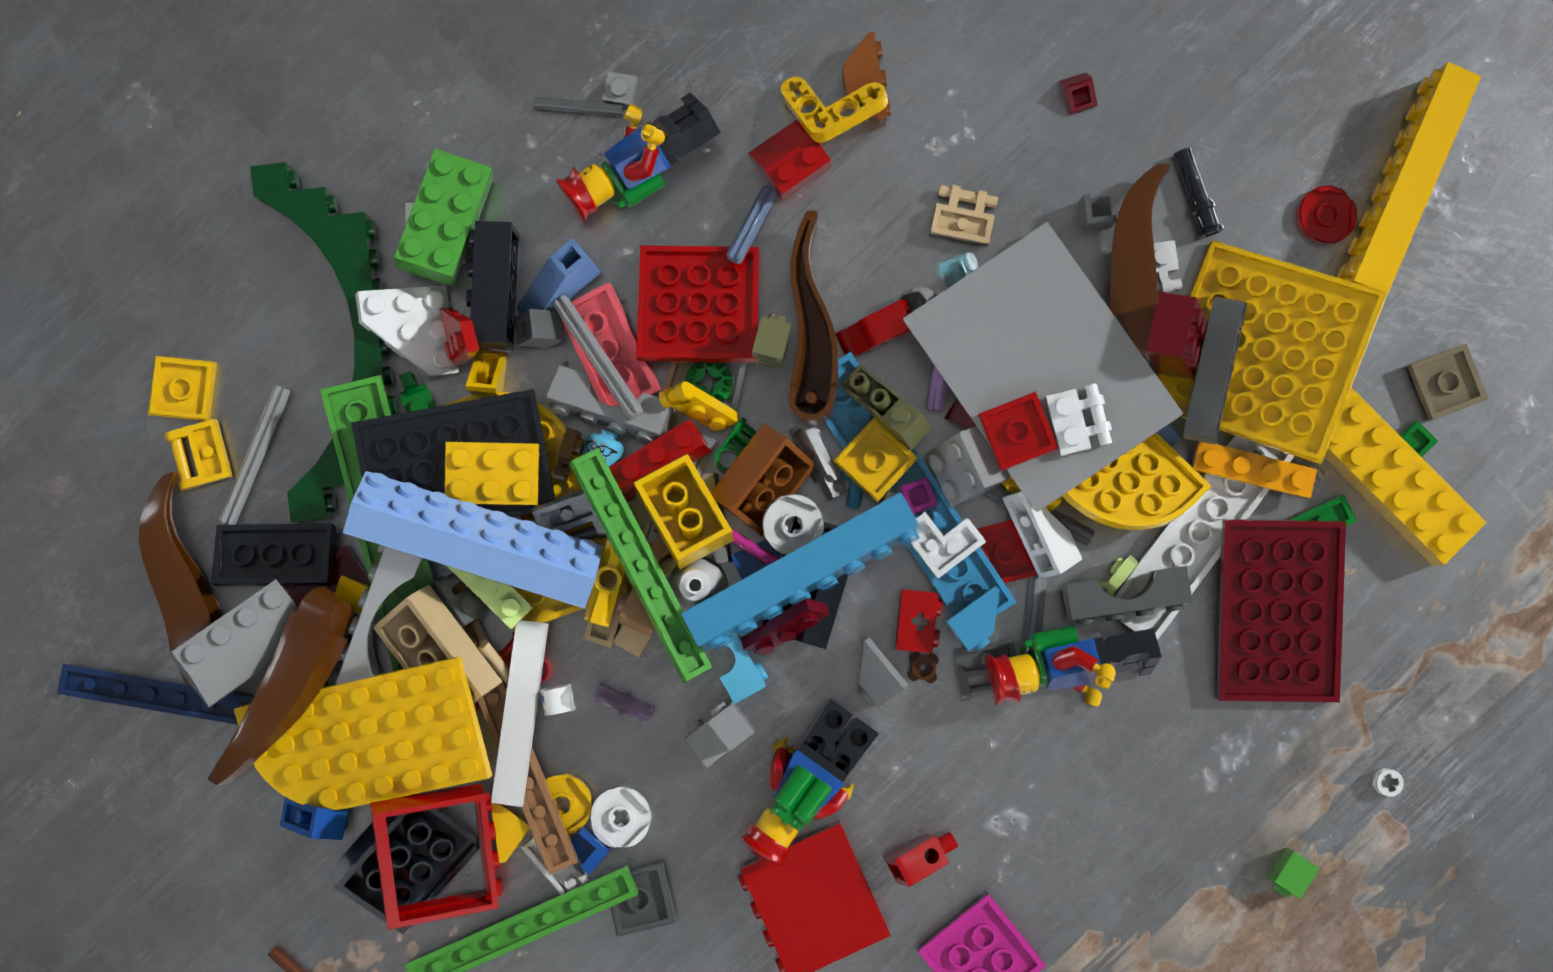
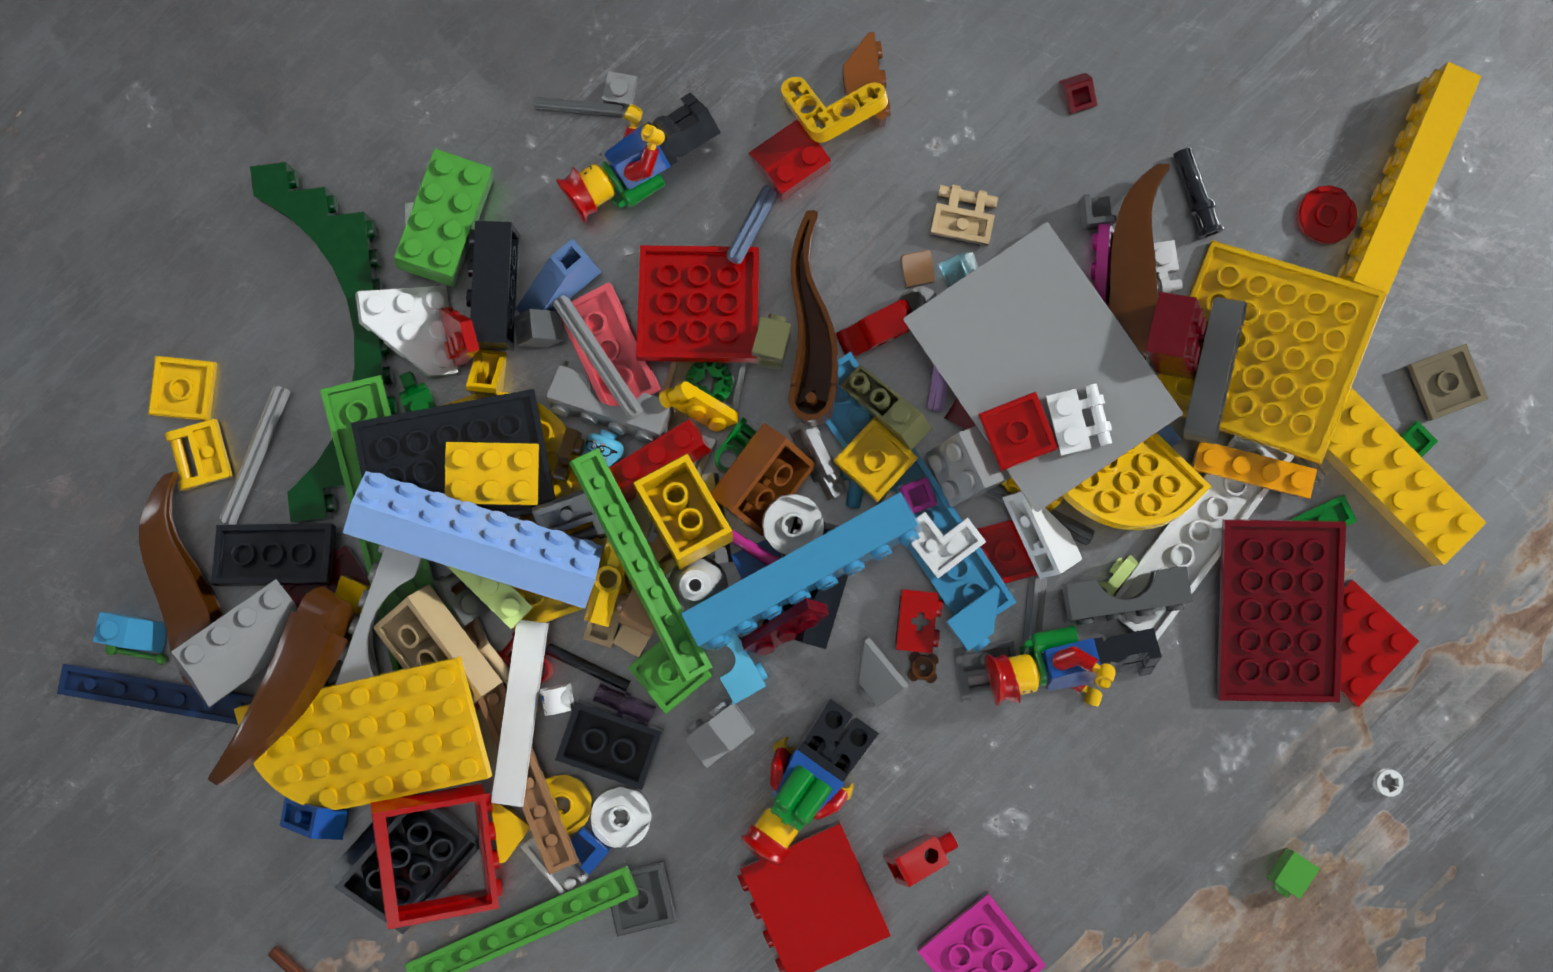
none -> dark azure slope [93,612,167,653]
none -> bright green hinge [105,645,167,665]
none -> black bar [545,643,631,692]
none -> black brick [555,700,664,790]
none -> bright green plate [628,640,713,714]
none -> medium nougat slope [900,250,935,288]
none -> dark pink plate [1091,224,1114,308]
none -> red plate [1340,579,1419,707]

